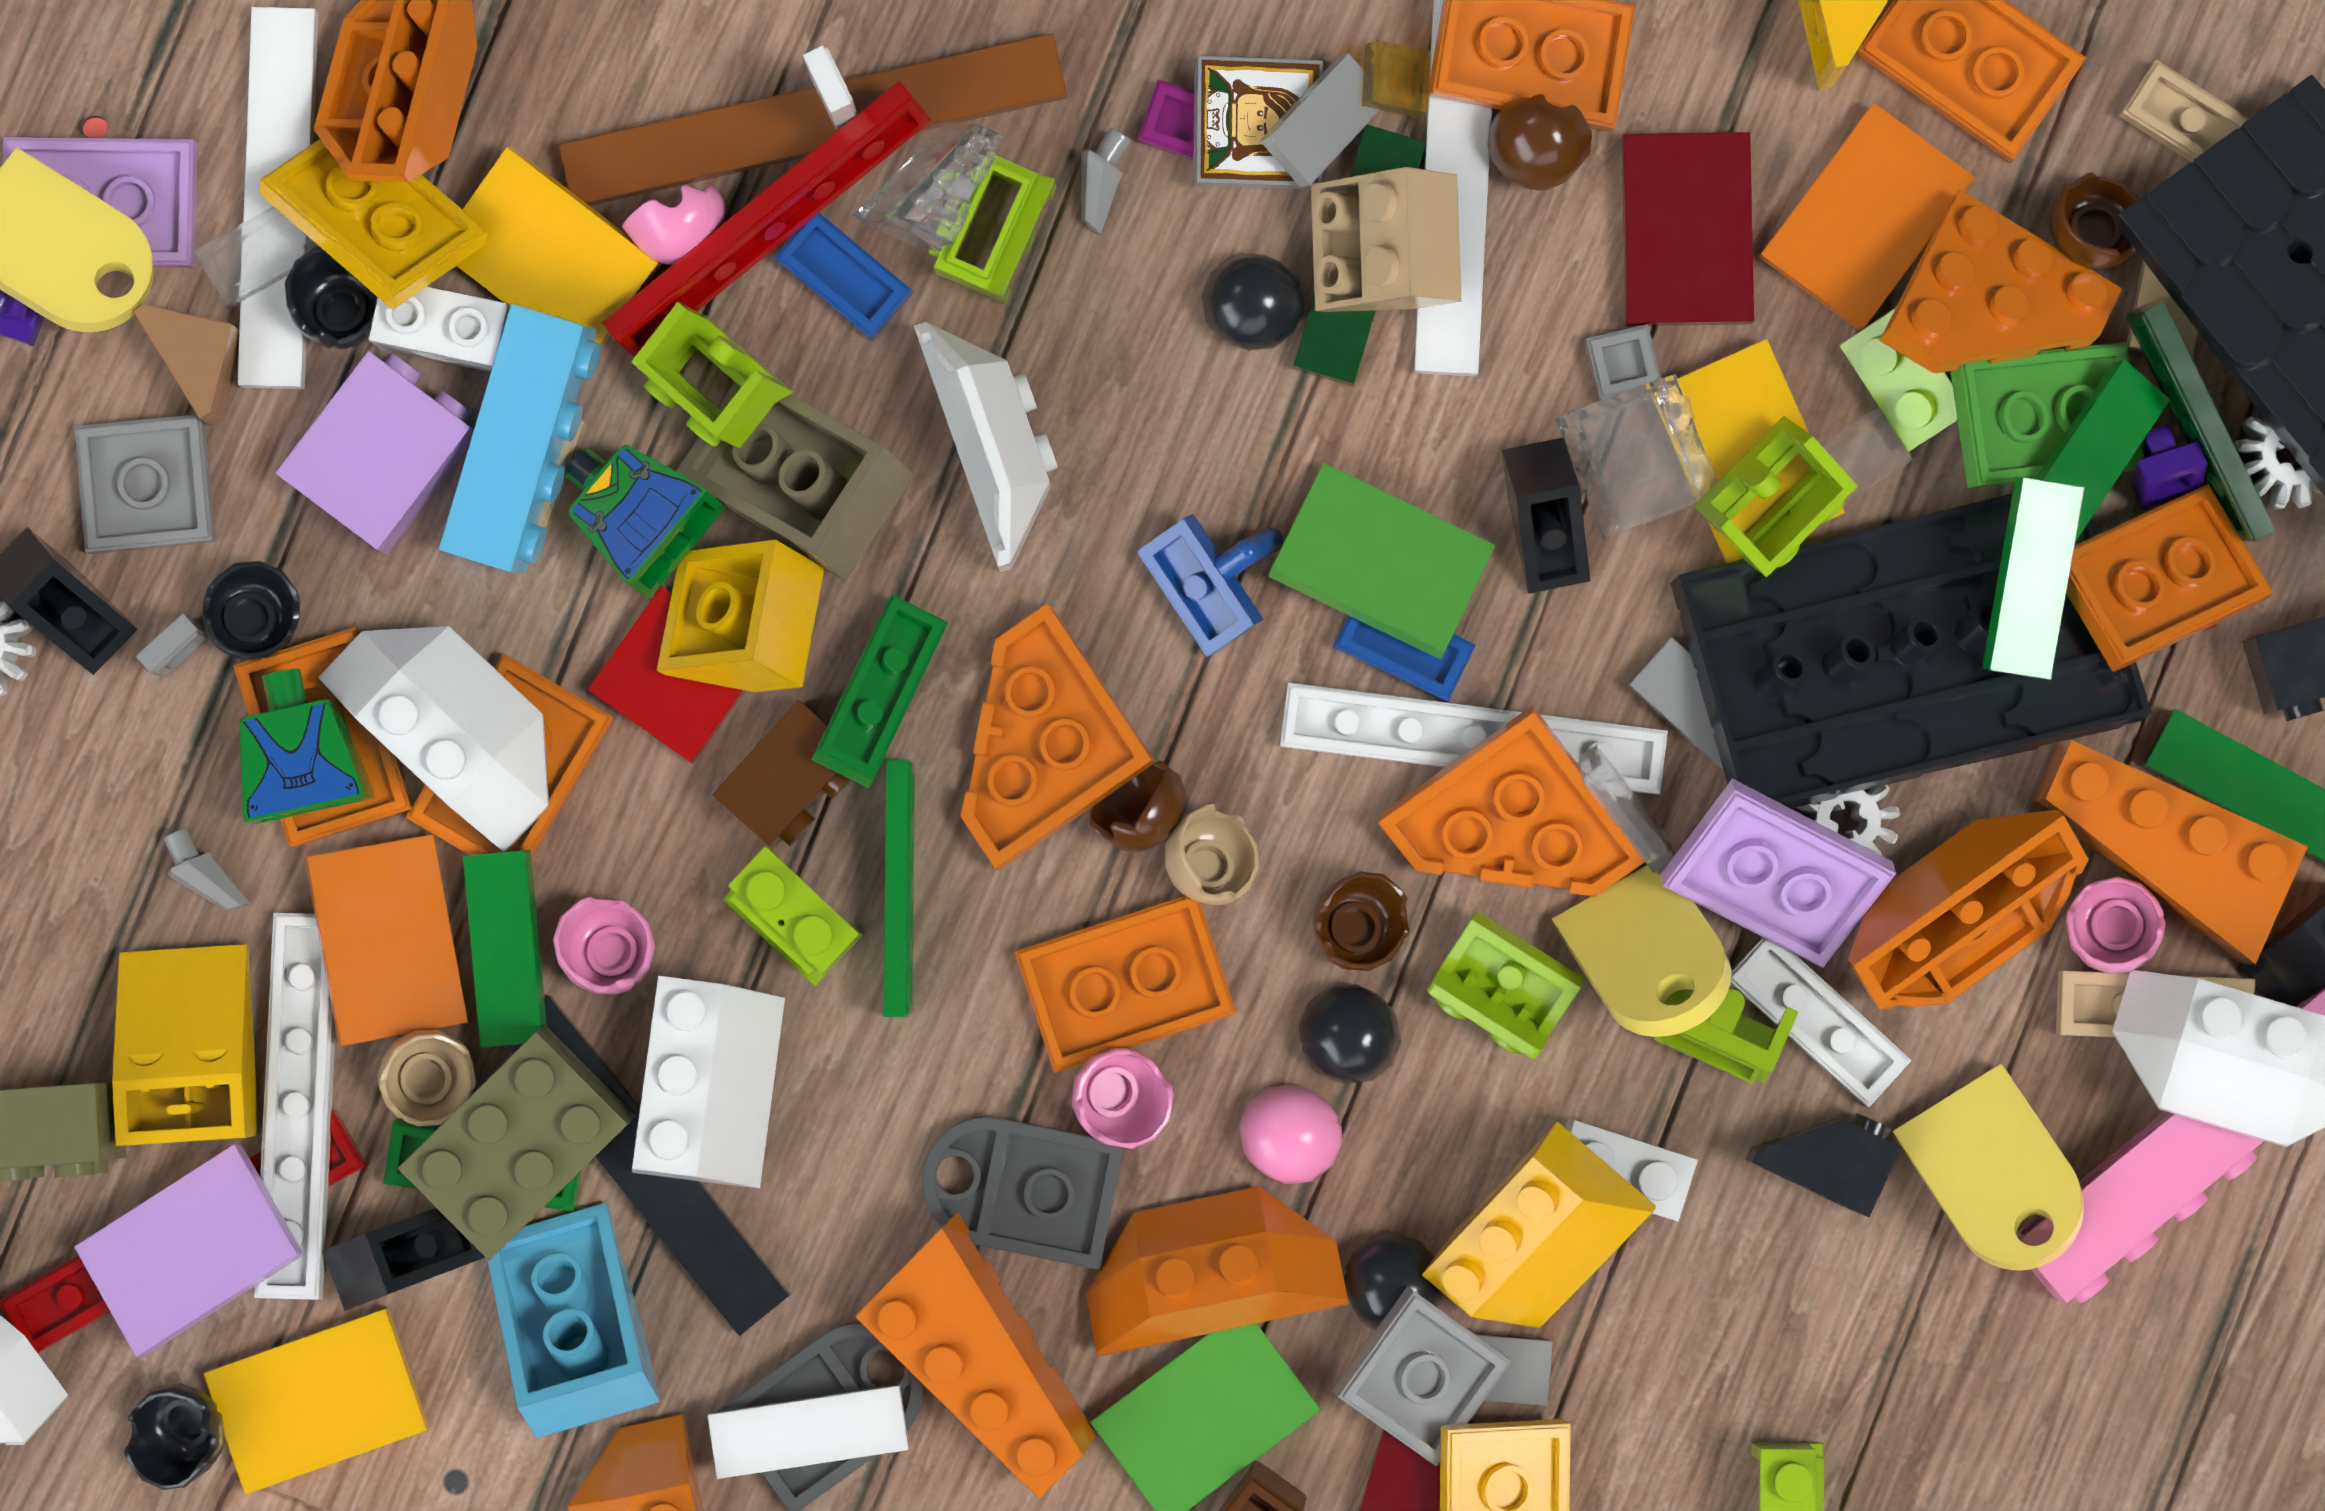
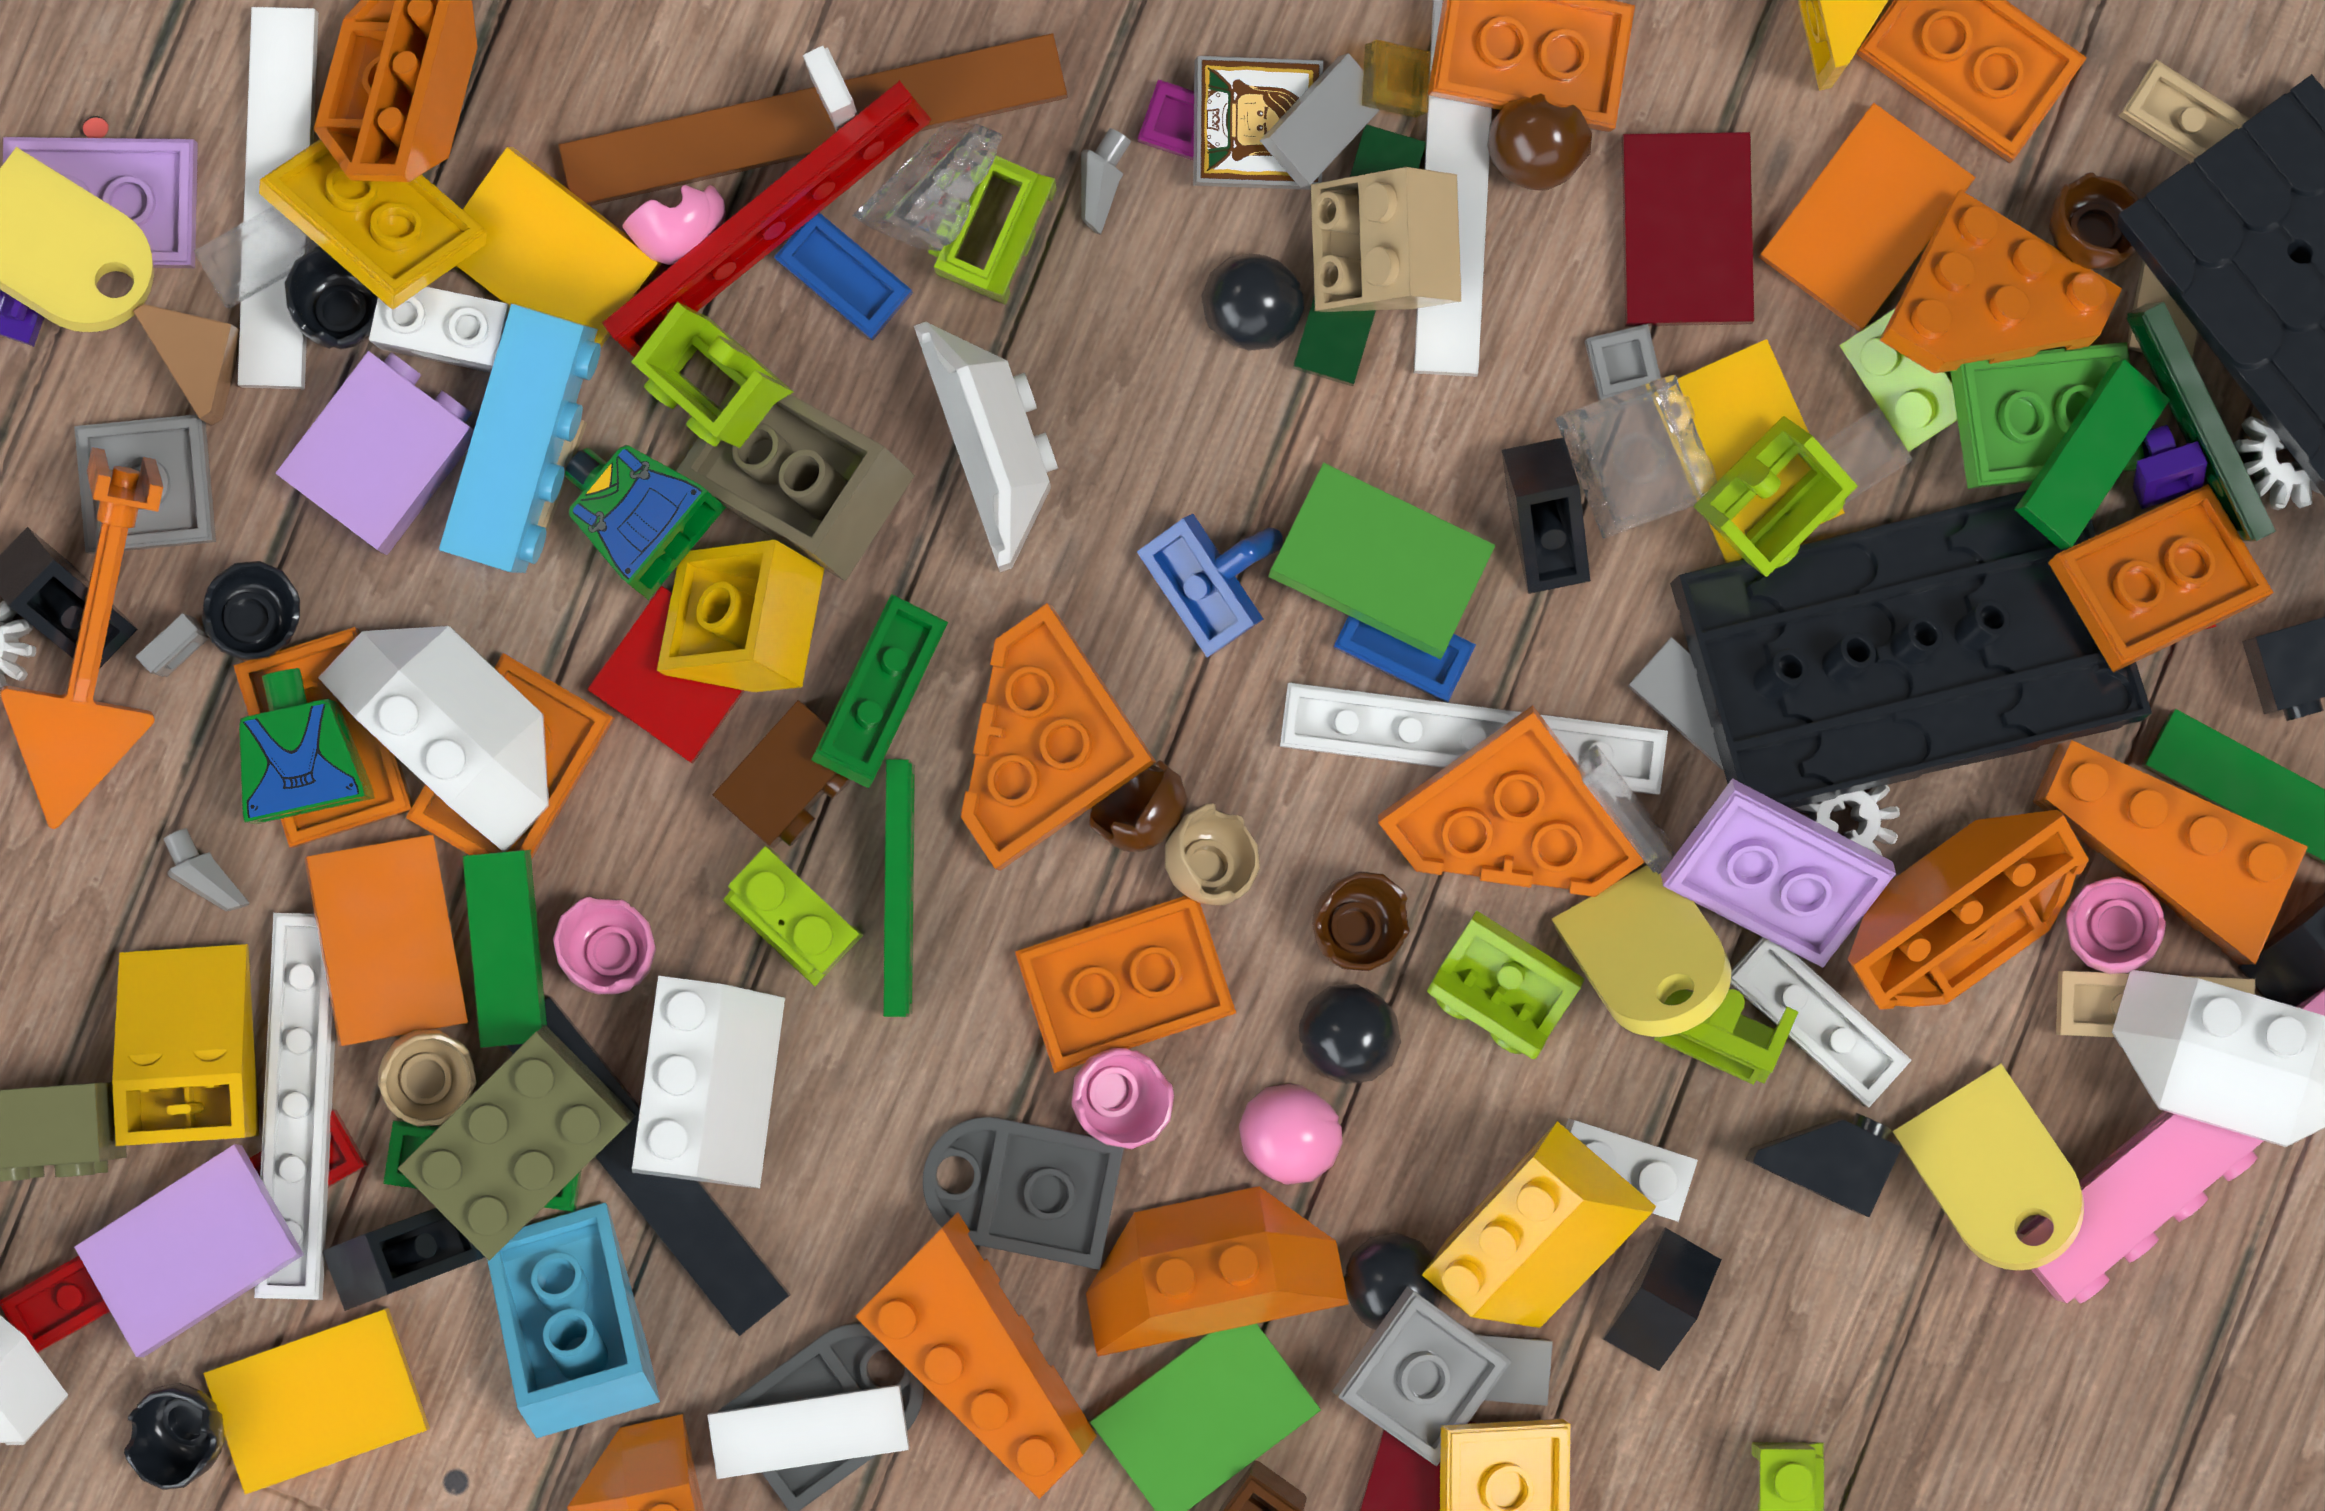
tile [1982,477,2084,680] -> none
none -> orange piece [0,447,163,829]
none -> black slope [1602,1228,1722,1371]

